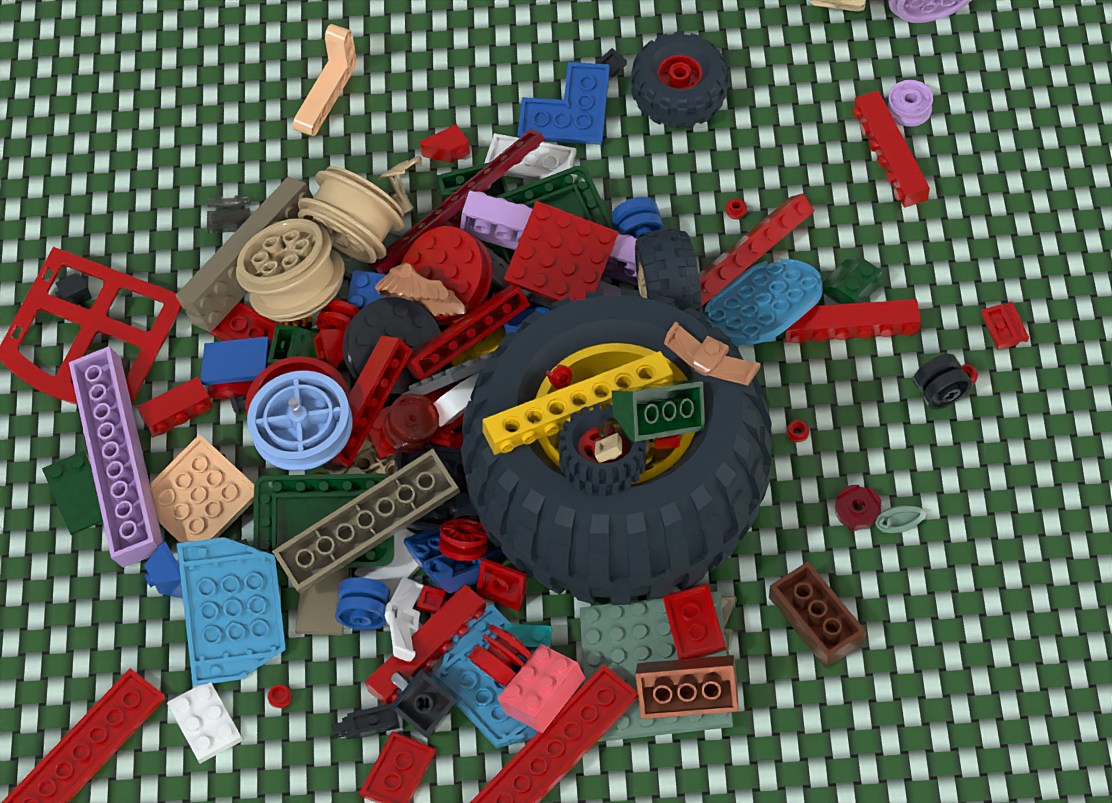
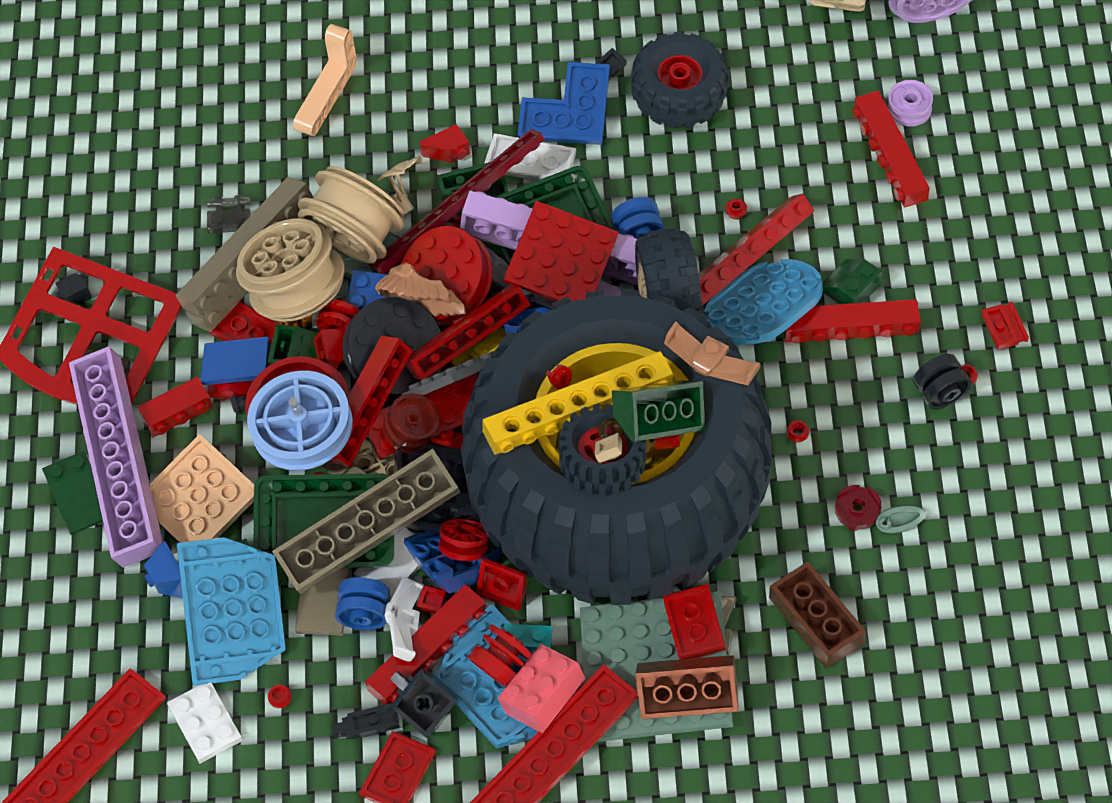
white arch [428,372,480,427] -> none

